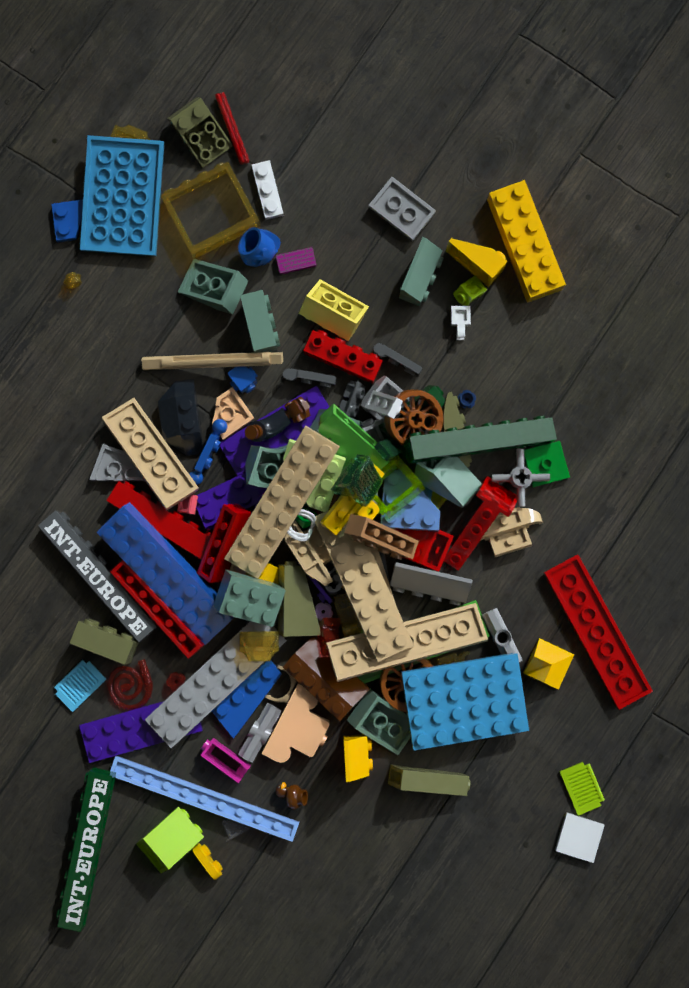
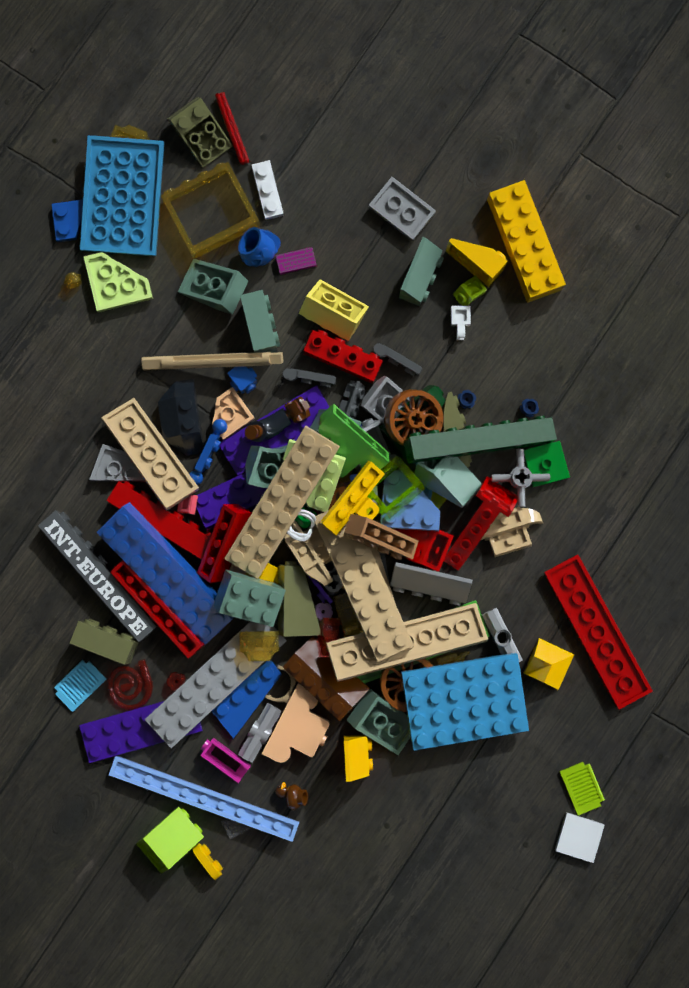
dark green brick [56,768,117,932] -> none
clear green piece [331,454,383,507] -> none
white plate [365,390,403,419] -> none
clear green tile [374,438,403,461] -> none
olive slope [388,764,470,796] -> none
none -> yellowish green plate [84,252,153,312]
none -> dark blue plate [520,399,539,417]

